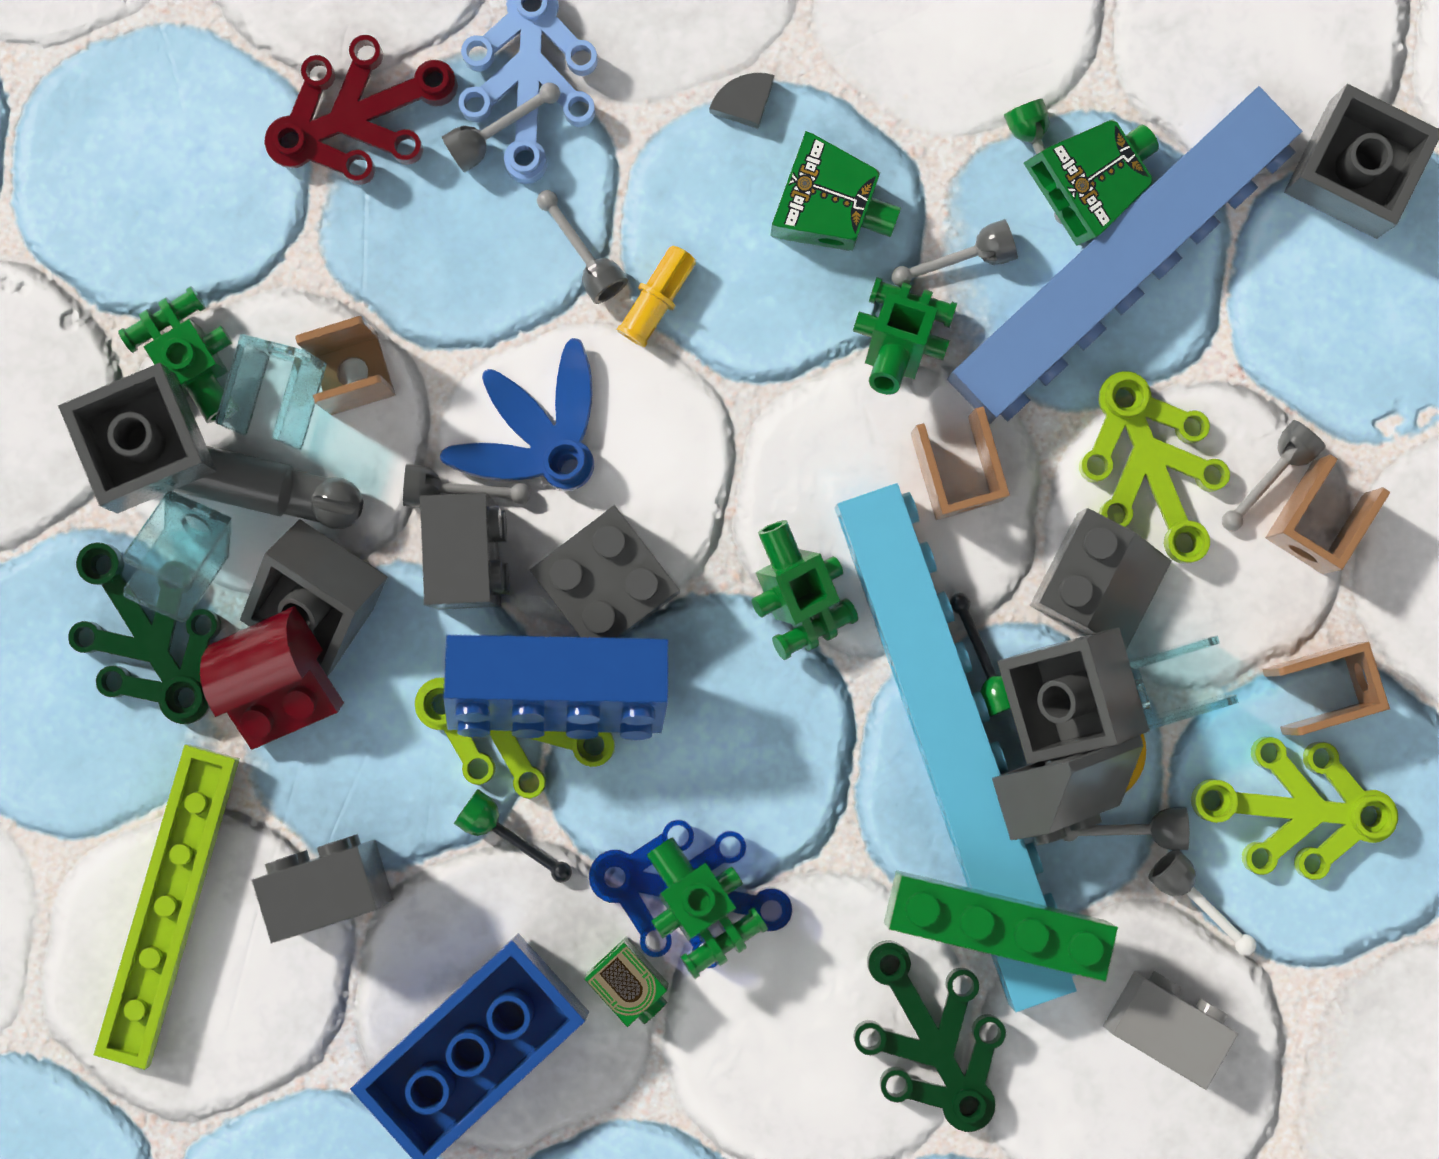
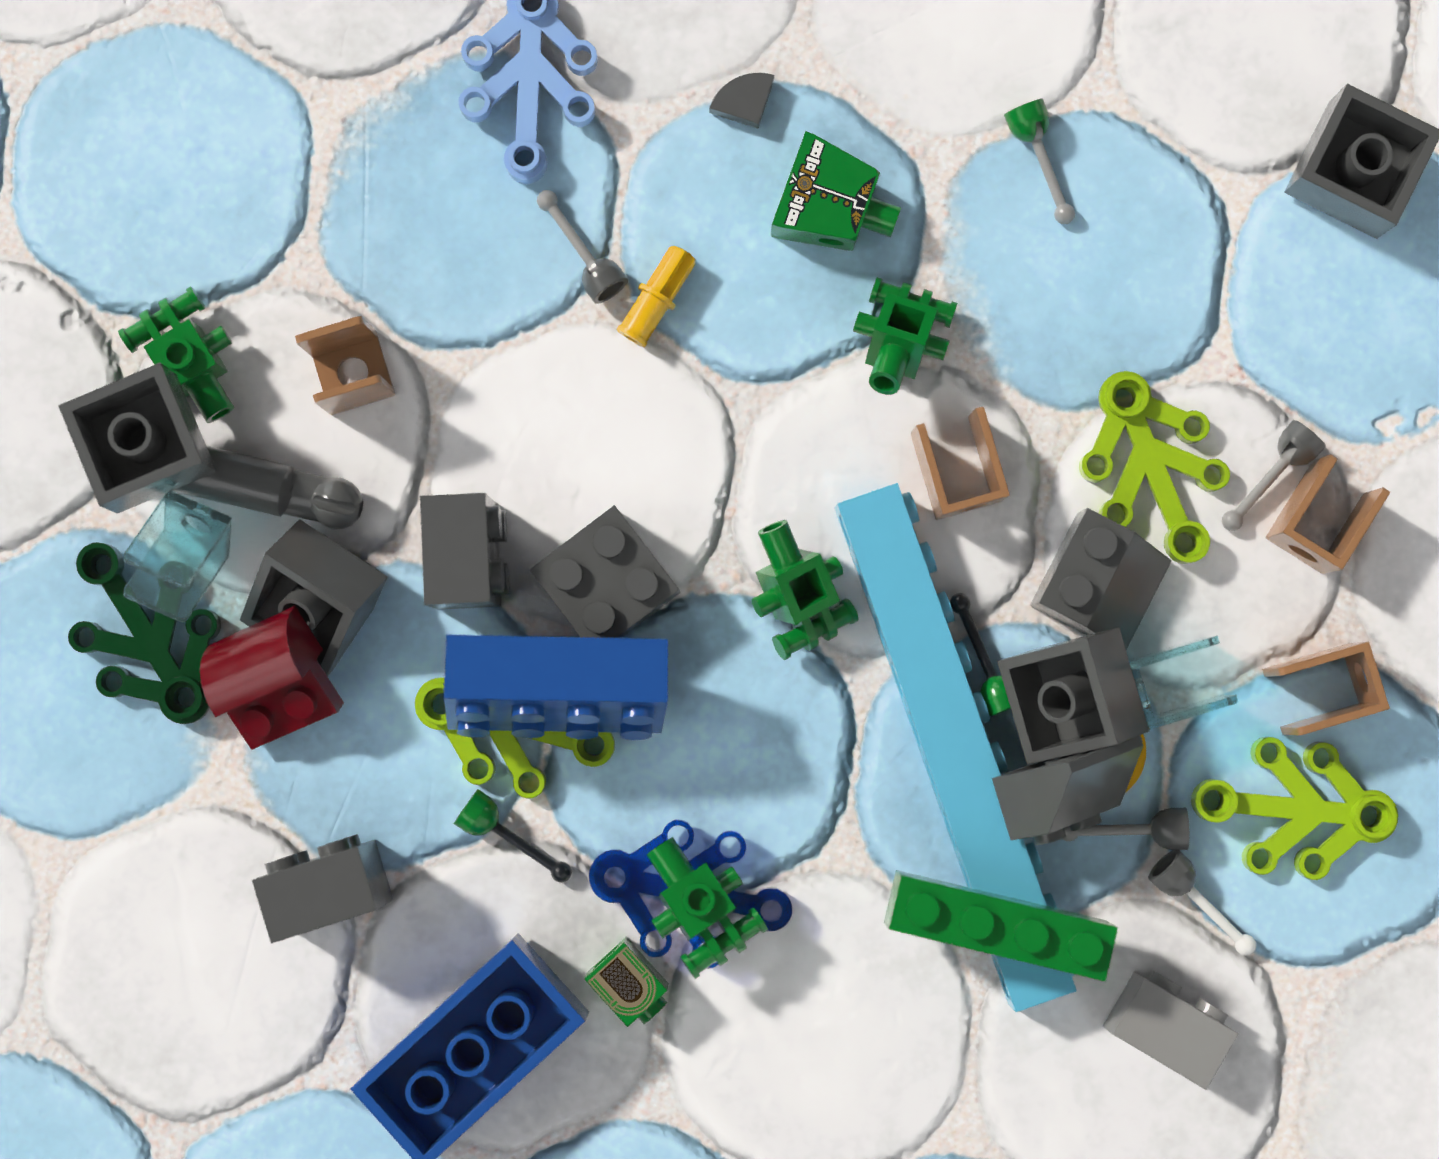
lime plate [93,744,240,1070] -> none
clear light blue piece [215,334,327,450] -> none
dark red plant [264,35,458,185] -> none
hinge [403,464,531,507] -> none
blue plant [440,338,594,491] -> none
hinge [442,82,560,173] -> none
dark green plant [853,940,1006,1132] -> none
hinge [891,219,1018,287] -> none
medium blue brick [947,86,1303,425] -> none
green torso [1023,119,1159,246] -> none

